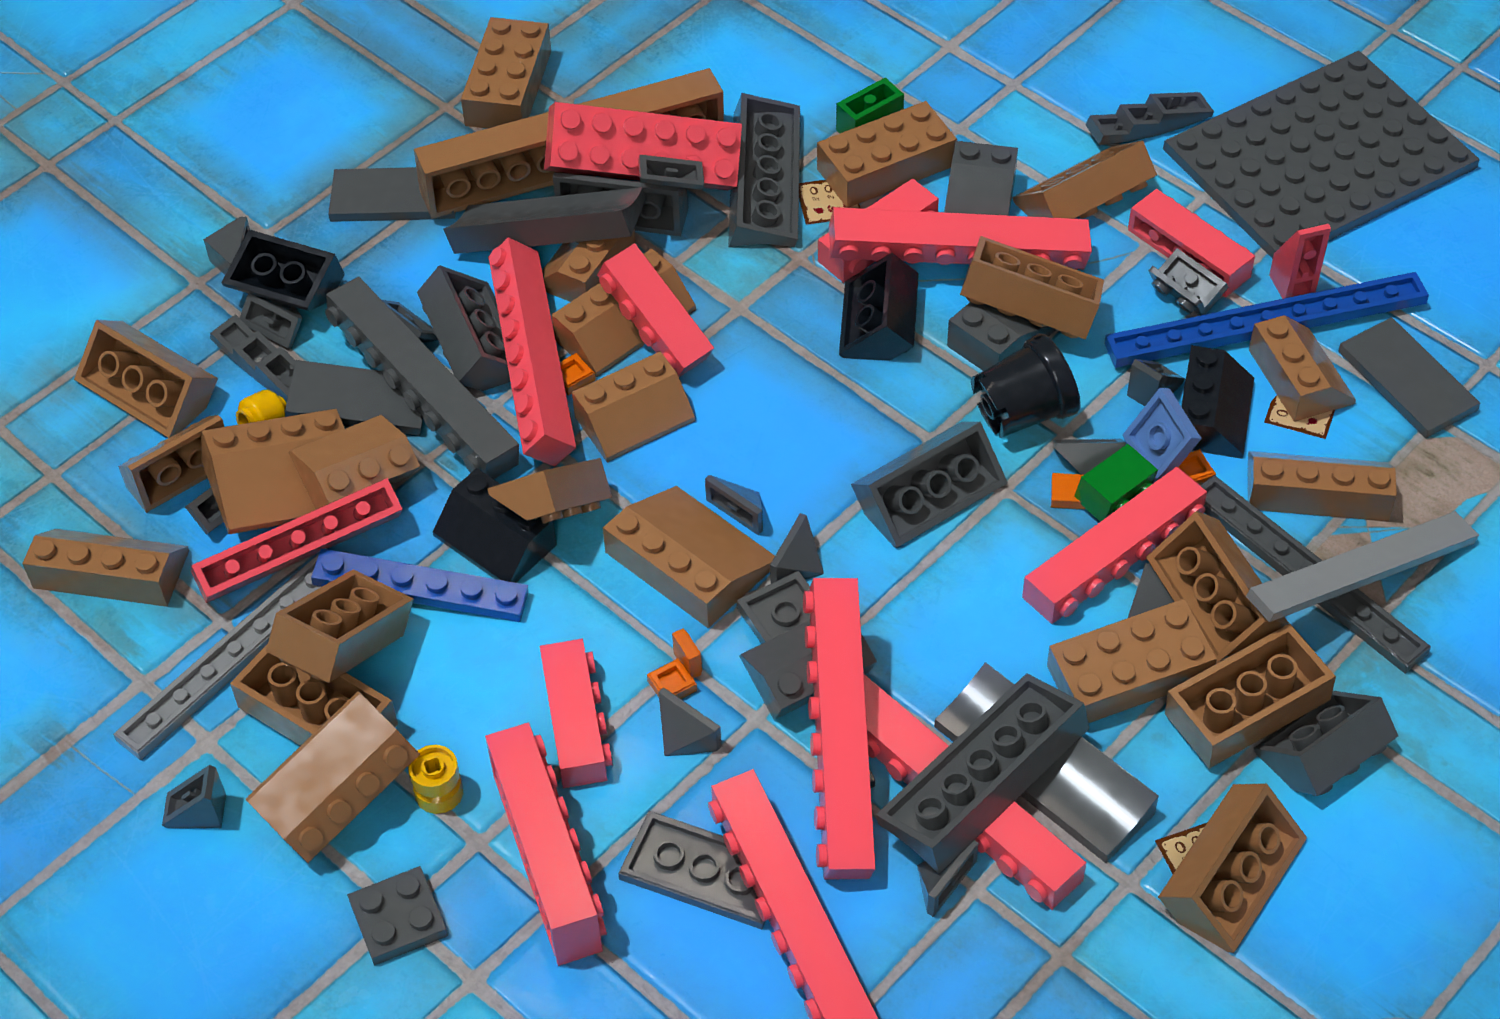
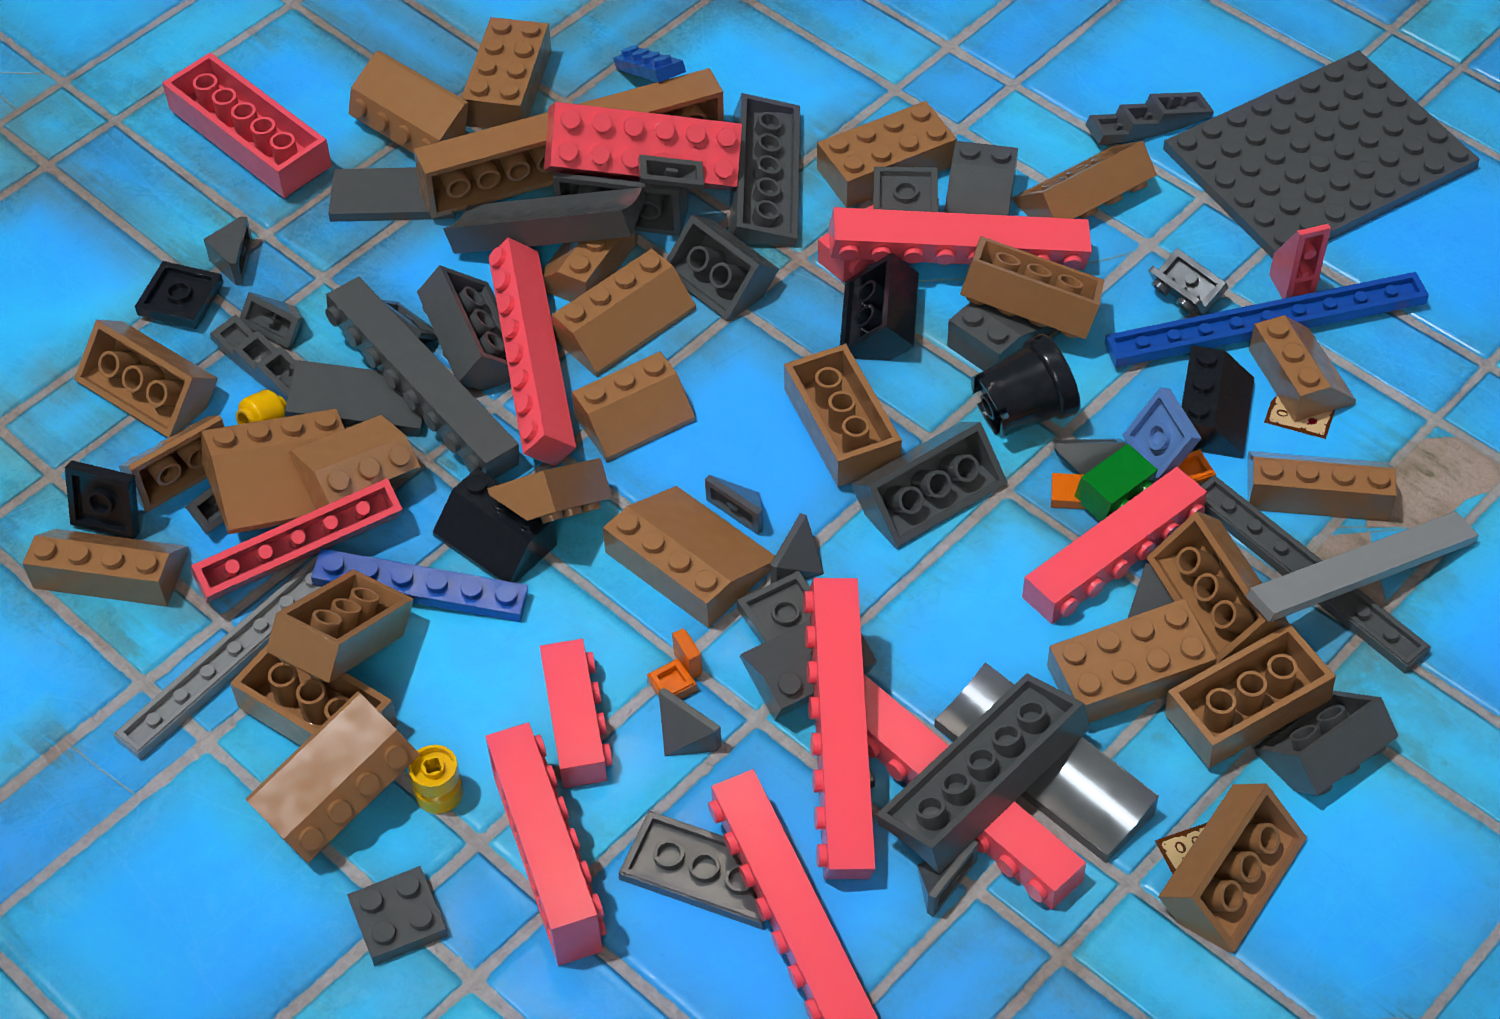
dark grey slope [162,765,226,828] -> none
black slope [221,229,345,311] -> none
orange tile [560,353,596,396] -> none
coral brick [597,243,714,377] -> none
tan sticker [799,180,861,225] -> none
green brick [836,77,904,133] -> none
dark grey slope [1127,359,1185,406] -> none
coral brick [1128,188,1255,298] -> none
dark grey tile [1338,317,1480,438] -> none
none -> black plate [64,460,140,539]
none -> black plate [134,261,224,329]
none -> coral brick [162,52,332,198]
none -> medium nougat slope [348,50,469,153]
none -> blue plate [613,45,686,83]
none -> dark grey slope [666,214,779,321]
none -> medium nougat brick [784,344,902,487]
none -> dark grey plate [873,167,938,212]

